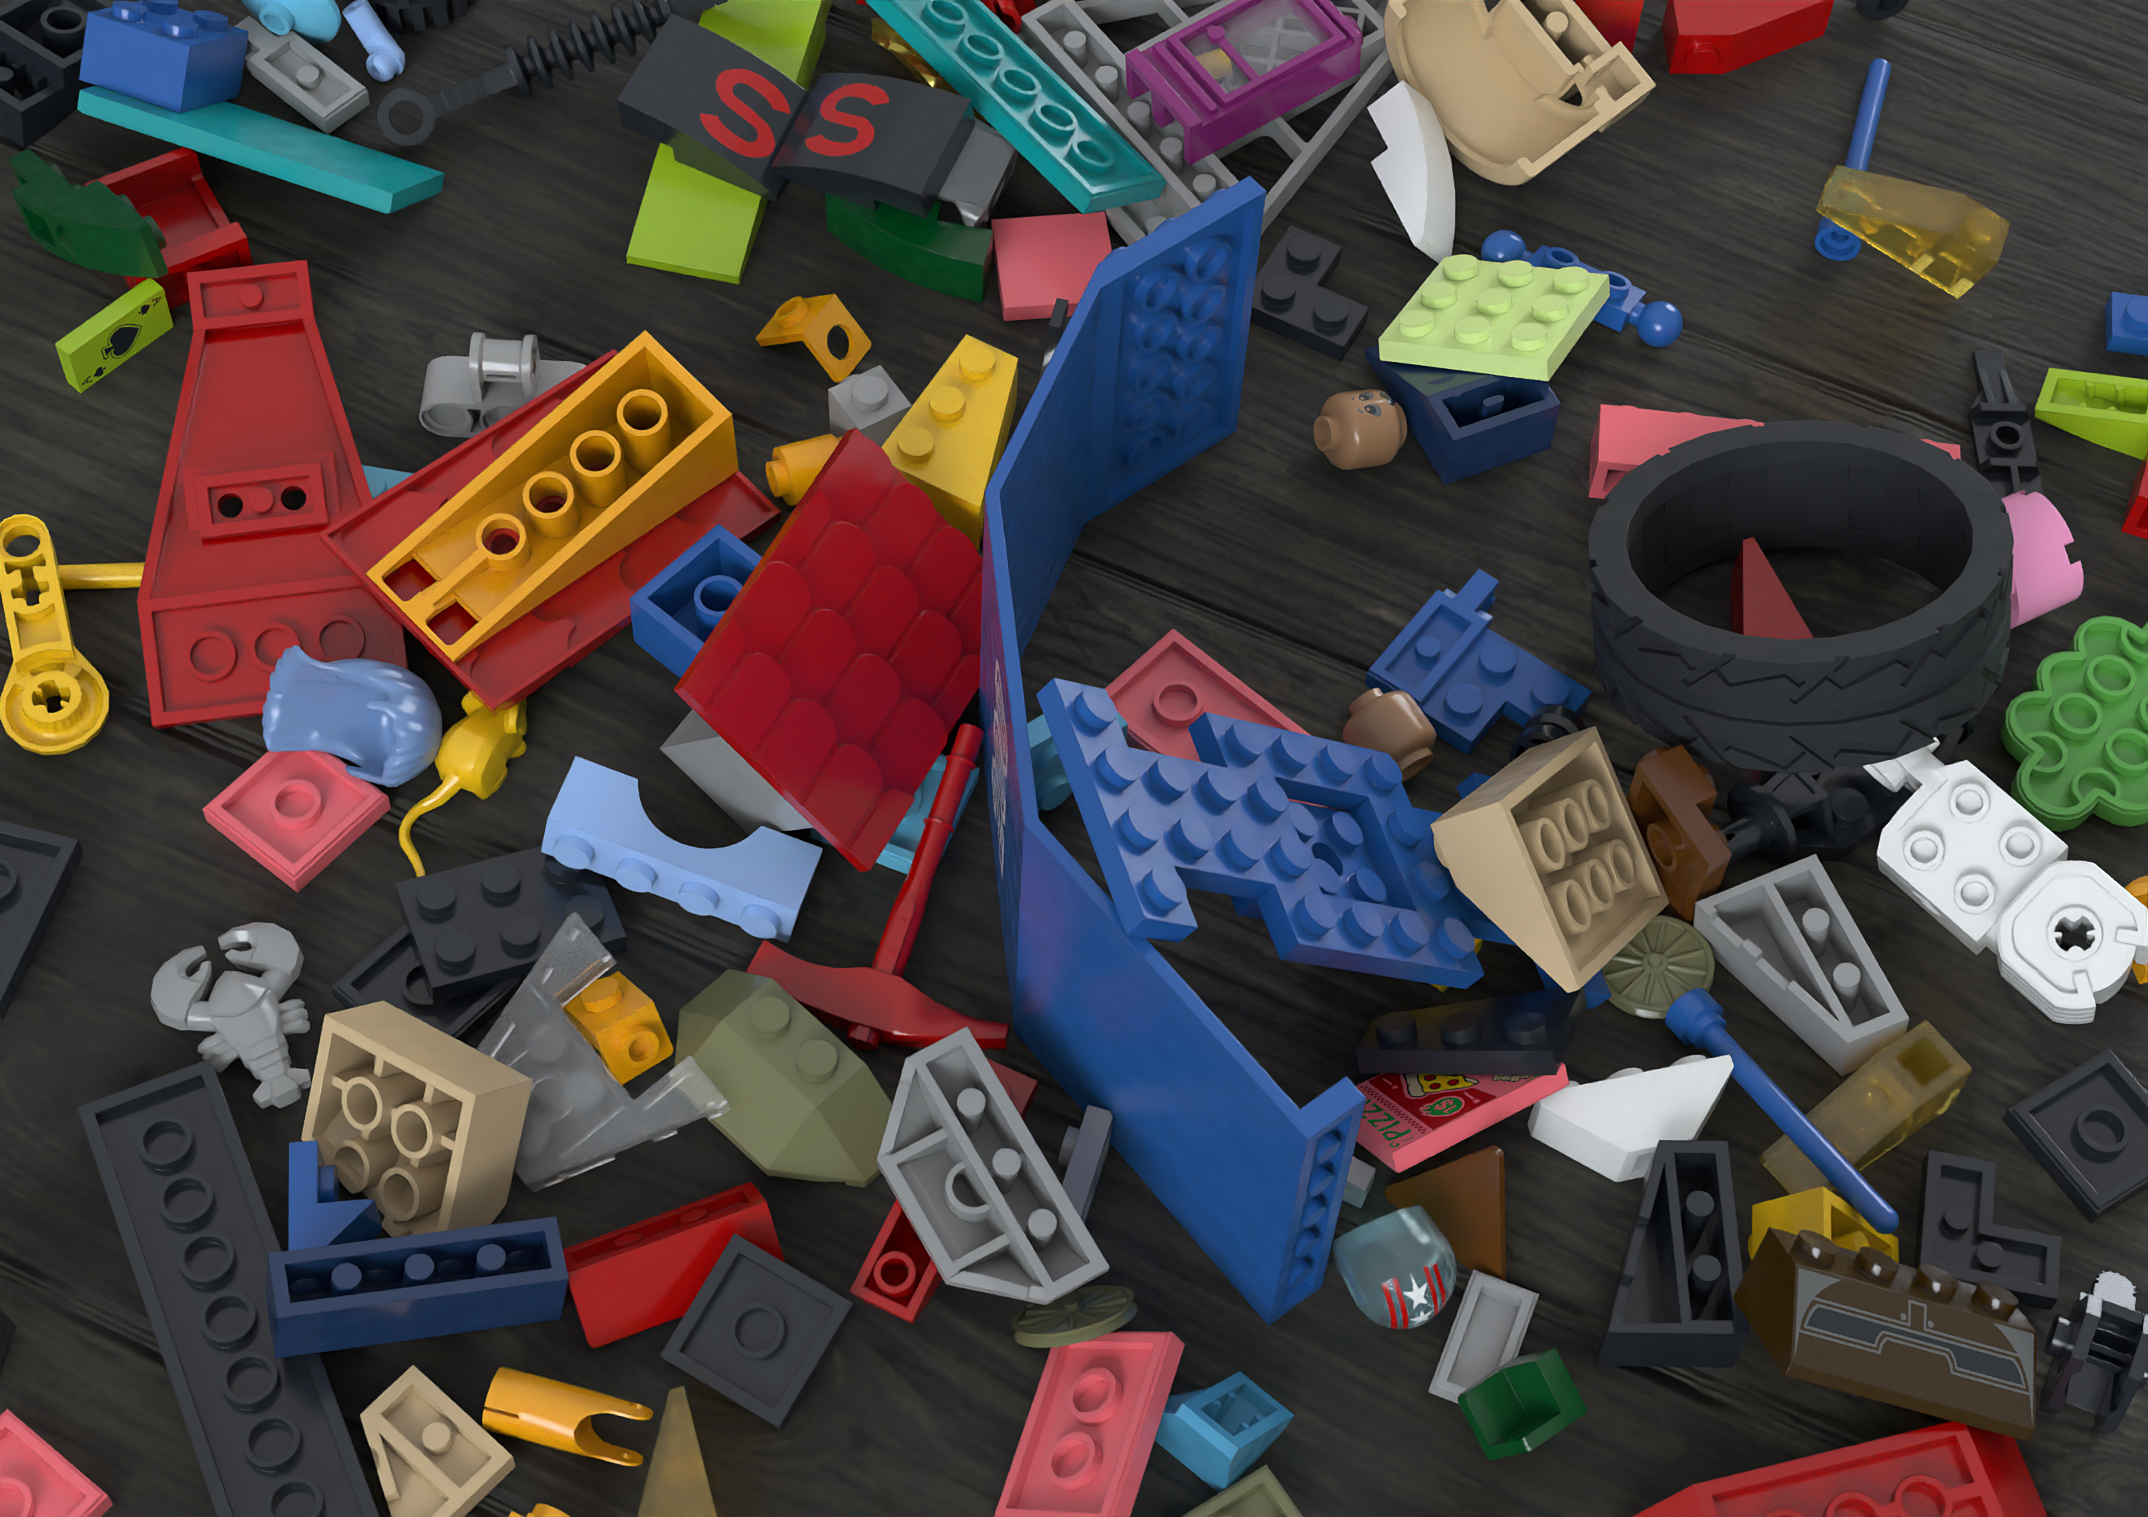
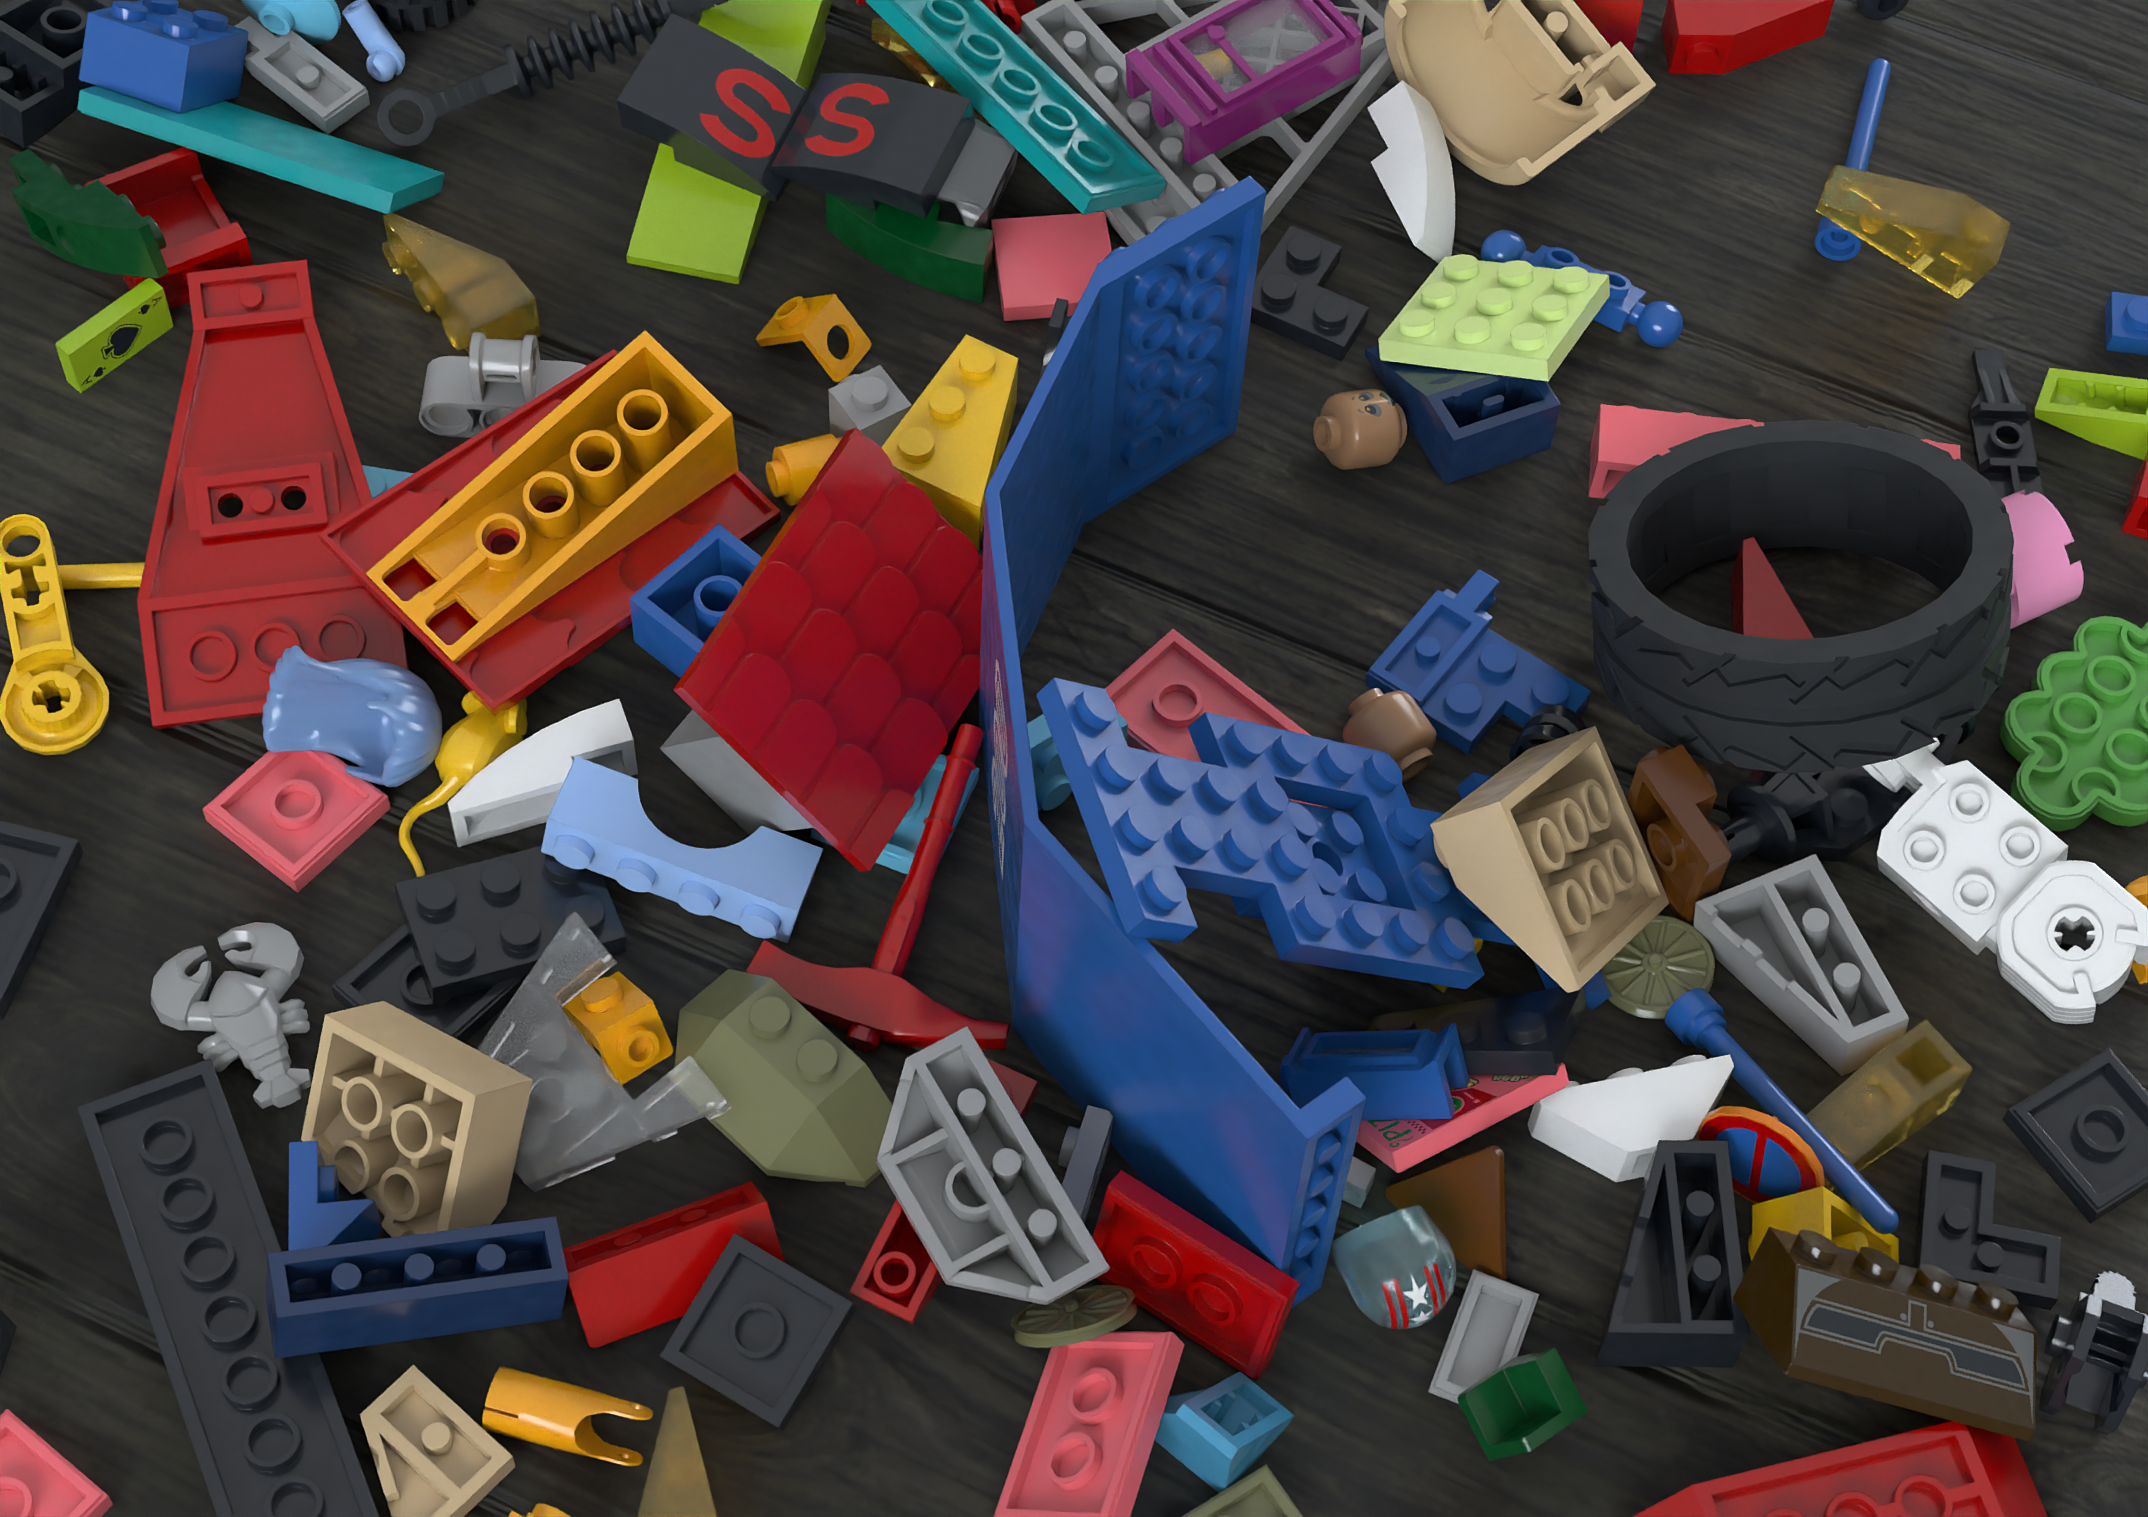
none -> clear yellow slope [382,213,541,353]
none -> white slope [448,699,638,847]
none -> red tile [1092,1170,1300,1381]
none -> blue window [1280,1023,1470,1120]
none -> piece [1696,1106,1825,1204]

